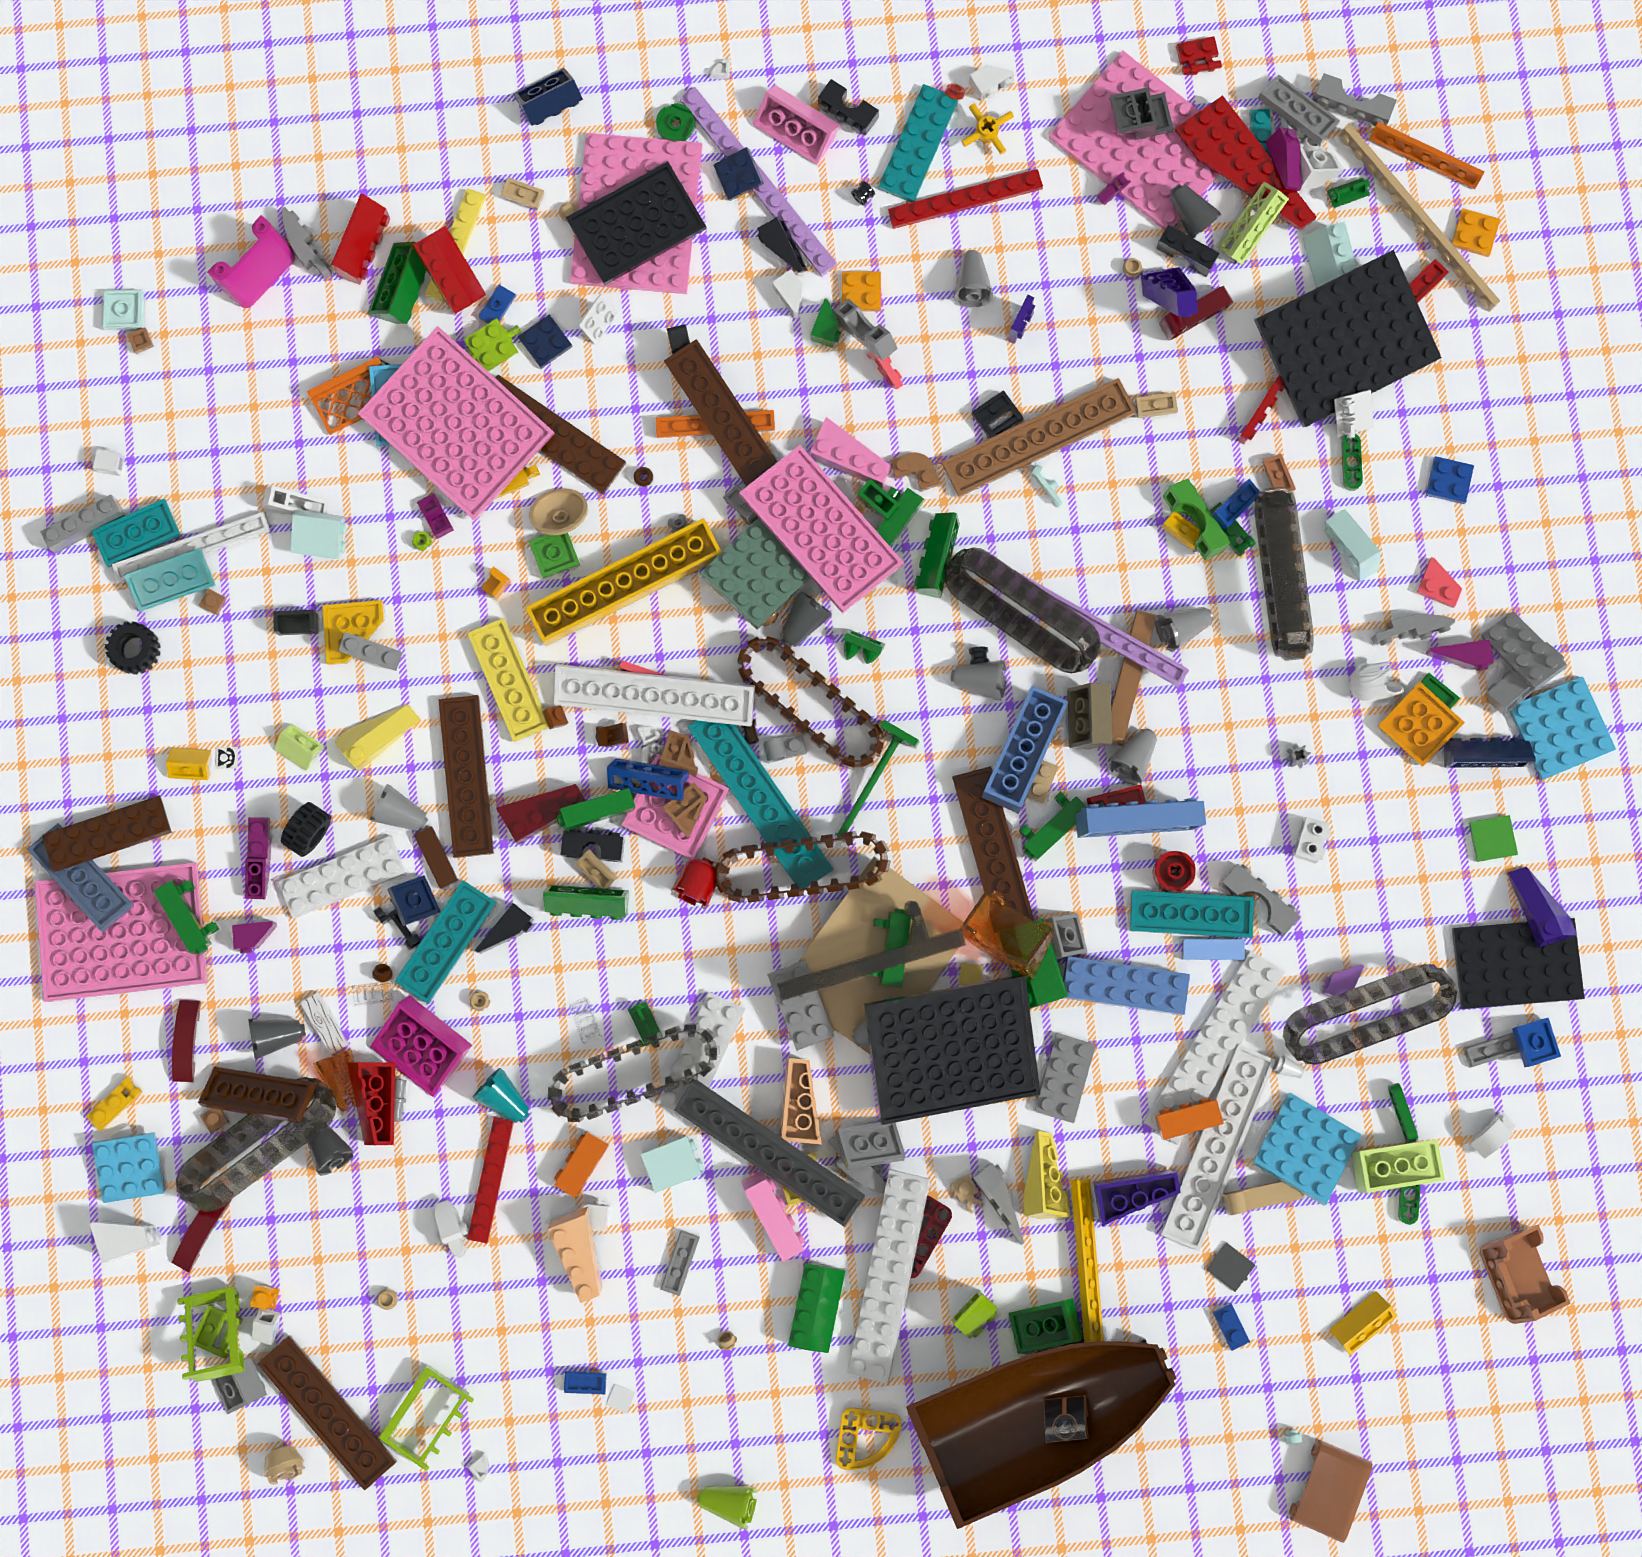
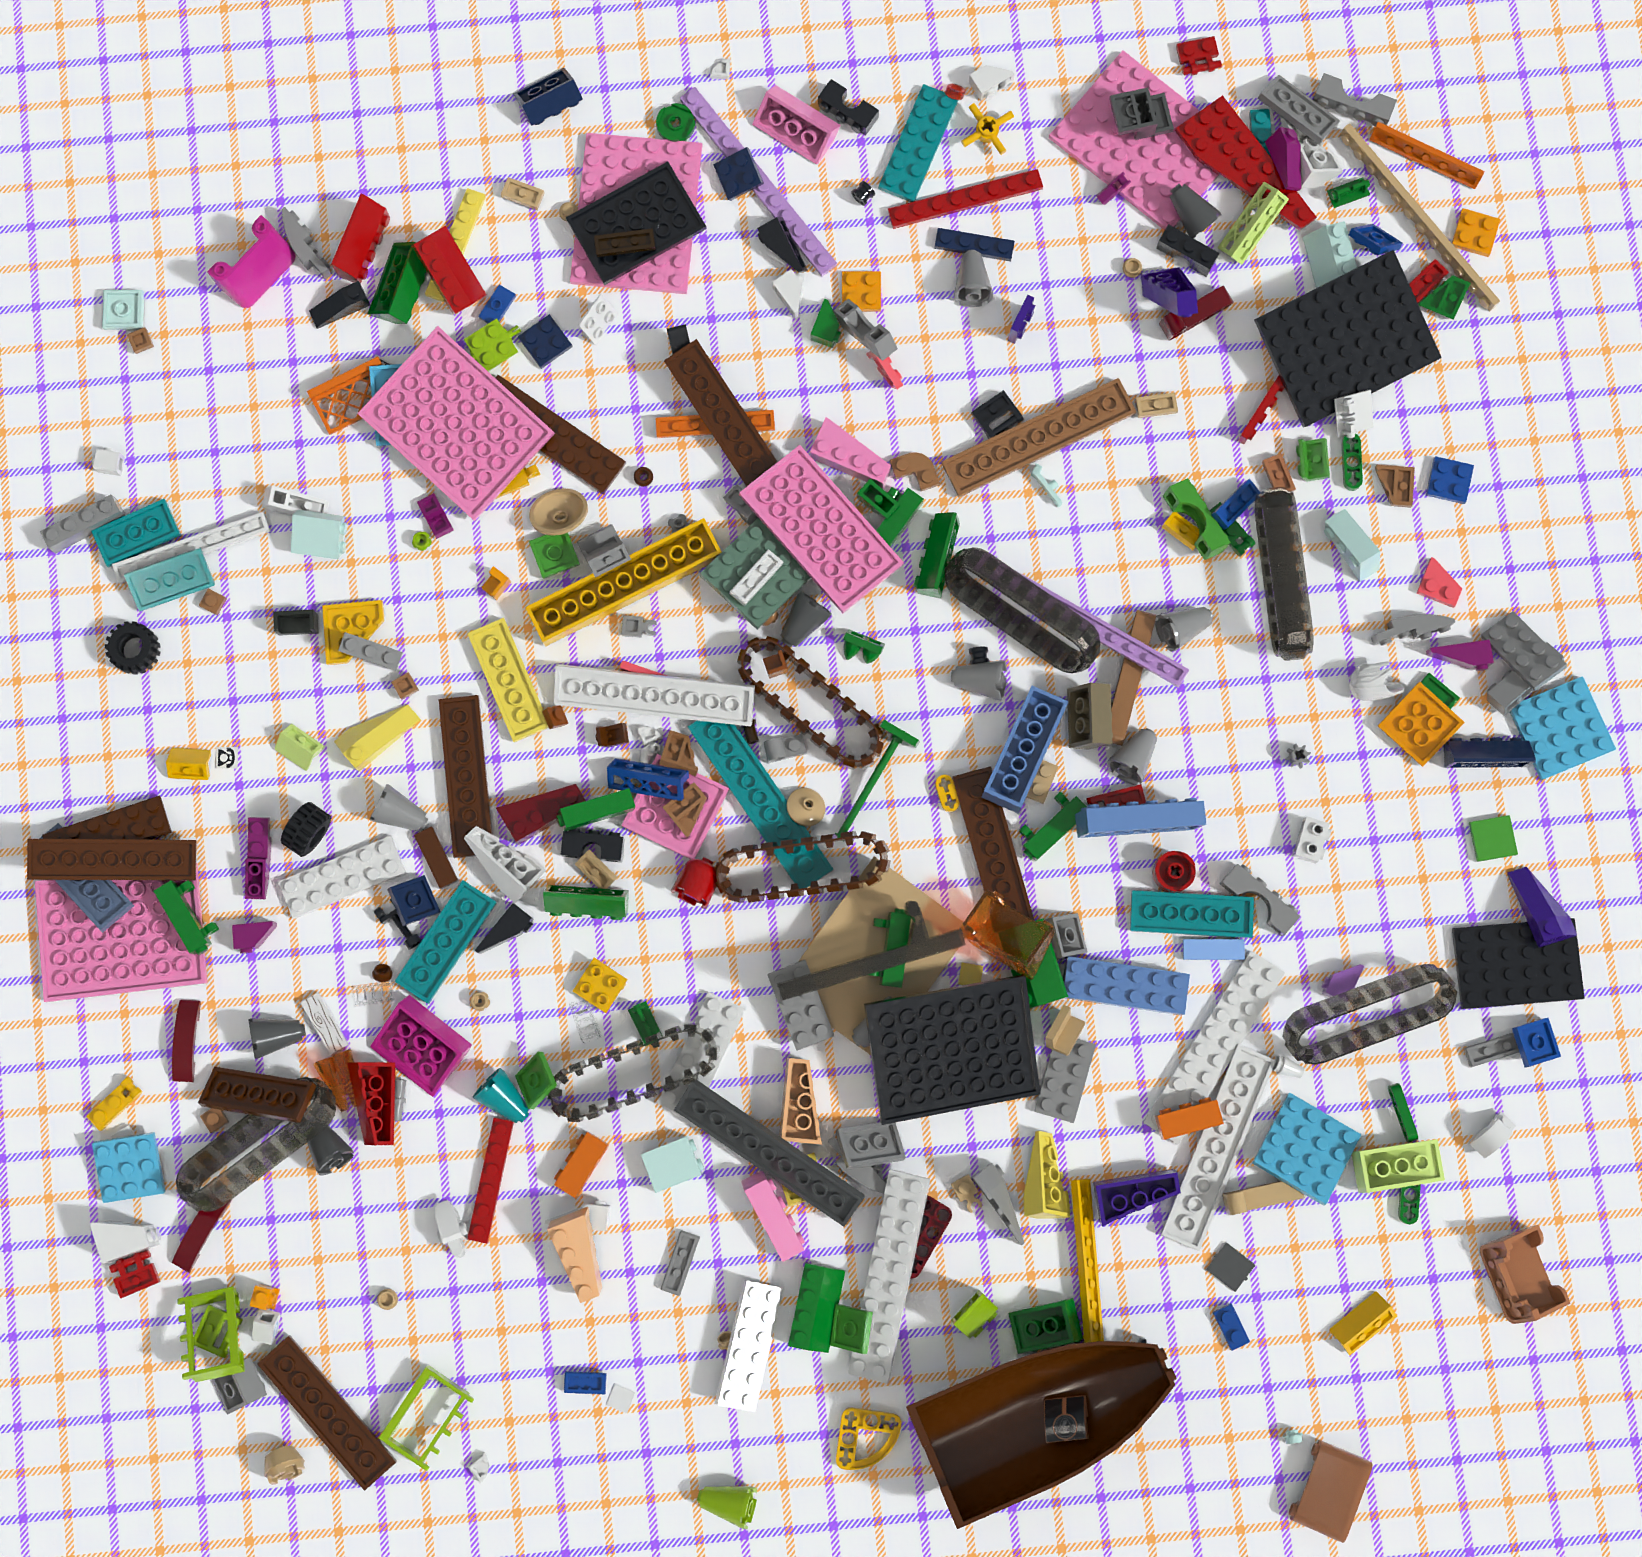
none -> reddish brown plate [27,839,197,880]
none -> red plate [109,1249,161,1299]
none -> black slope [309,281,371,329]
none -> medium nougat plate [391,672,419,700]
none -> white wedge [464,826,546,903]
none -> bright green tile [515,1051,557,1110]
none -> yellow hinge [573,957,628,1013]
none -> light grey panel [577,524,631,577]
none -> dark brown plate [594,228,656,257]
none -> light grey plate [621,615,657,638]
none -> white plate [715,1280,784,1412]
none -> white tile [729,549,784,607]
none -> dark orange panel [763,650,788,679]
none -> tan dish [786,788,826,827]
none -> bright green tile [830,1304,873,1354]
none -> dark blue plate [934,228,1015,262]
none -> yellow beam [935,775,960,813]
none -> tan panel [1045,1005,1085,1056]
none -> bright green bracket [1296,438,1330,482]
none -> blue plate [1348,224,1403,255]
none -> medium nougat wing [1375,464,1415,508]
none -> green wing [1419,275,1471,320]

